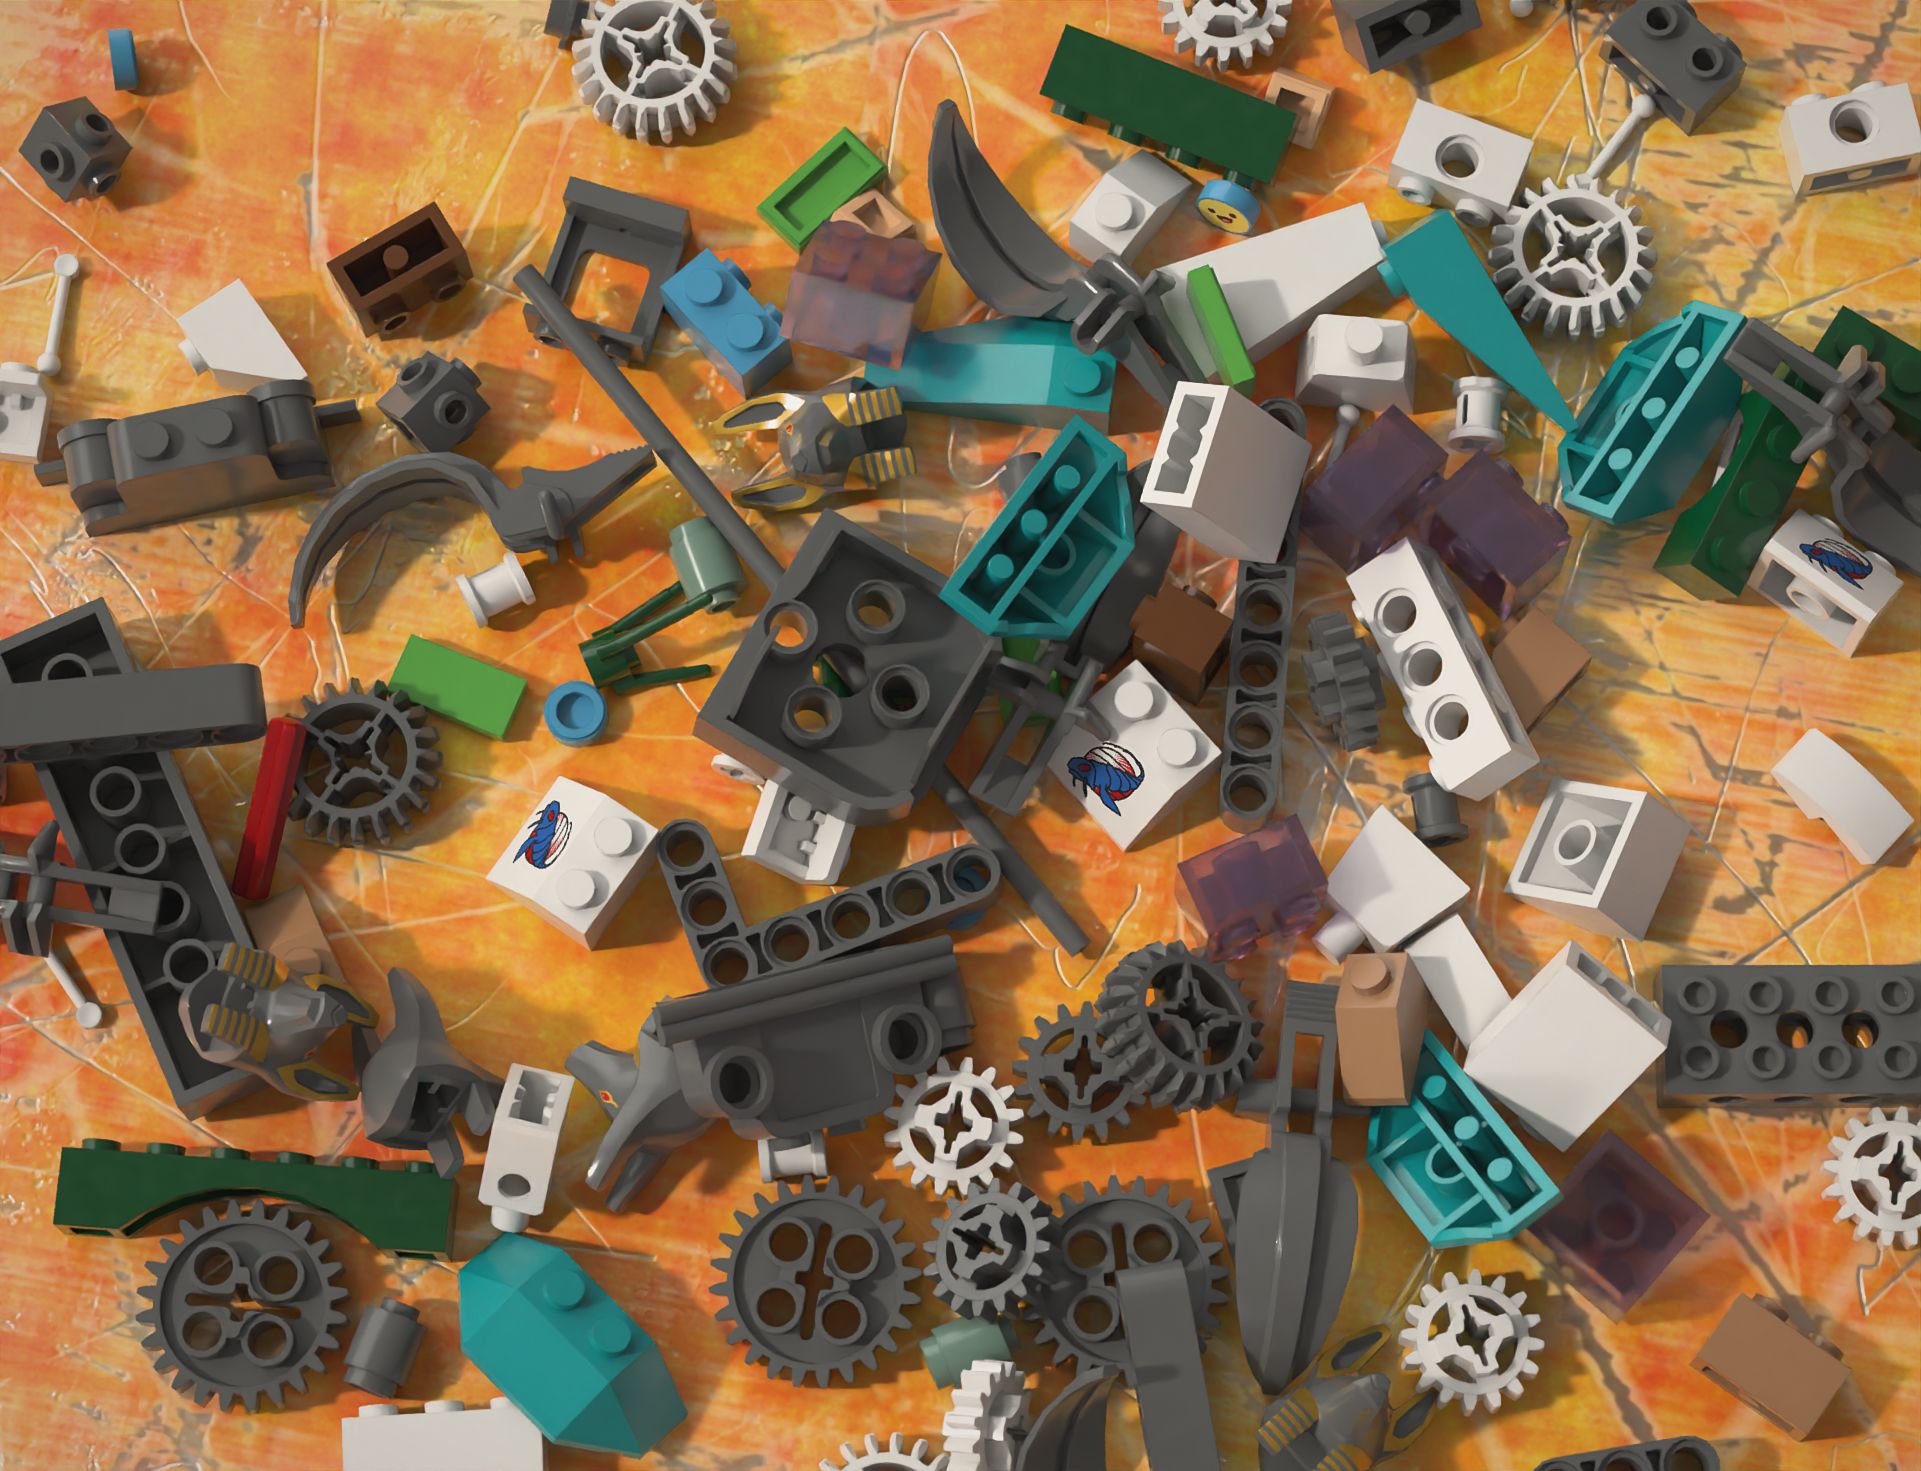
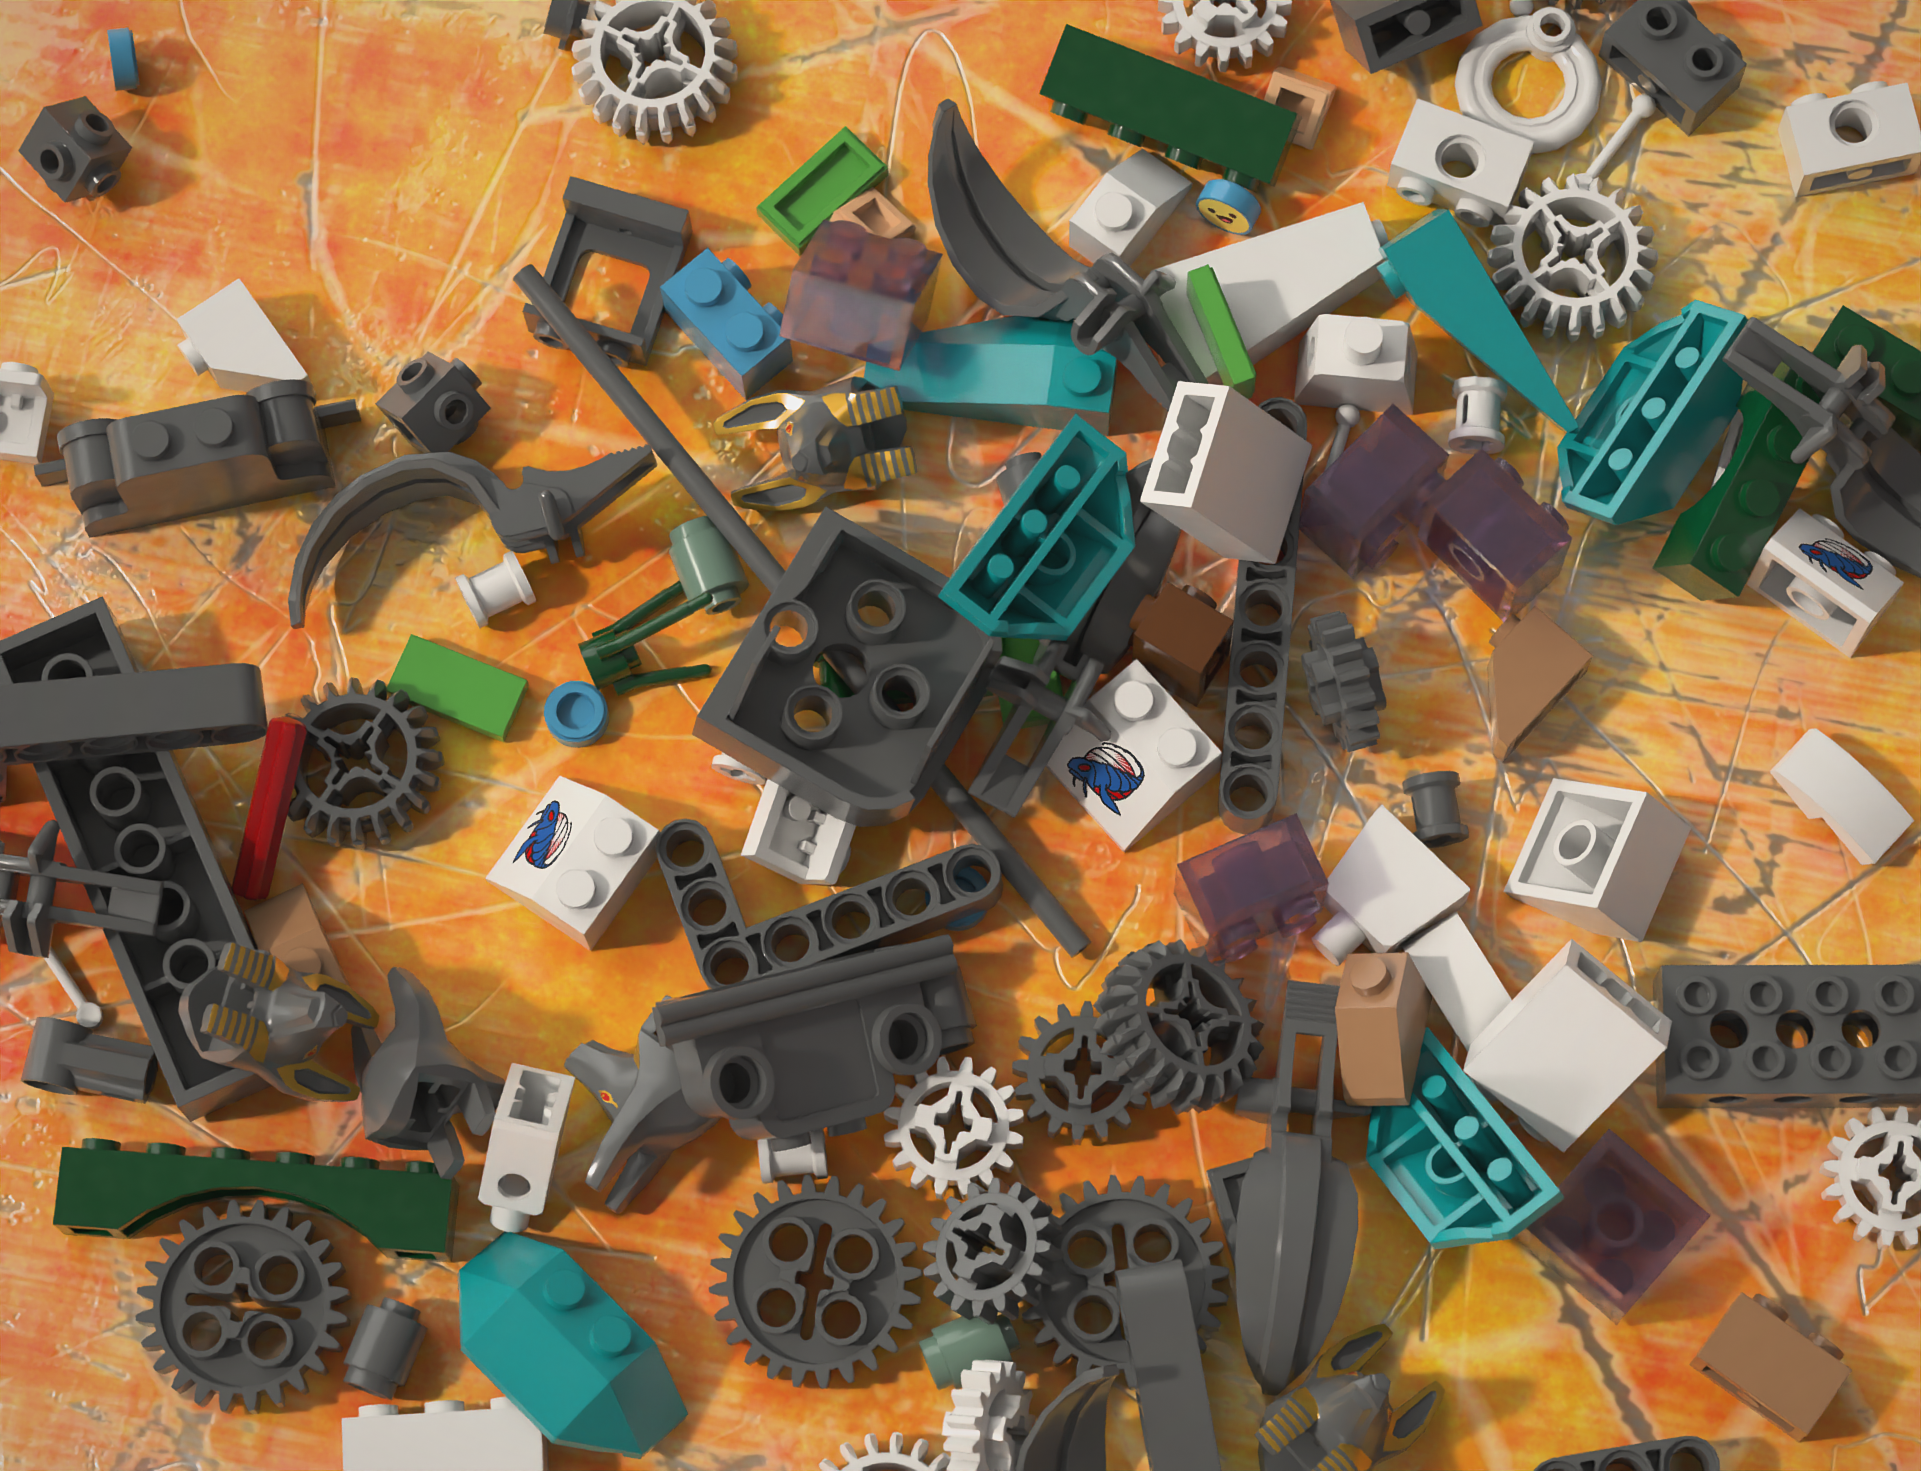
white hinge [37,254,80,377] -> none
reddish brown brick [326,201,474,339] -> none
white brick [1346,536,1540,802] -> none
white gear [1398,1269,1544,1416] -> none
none -> dark grey piece [20,1017,158,1104]
none -> white piece [1454,7,1602,155]

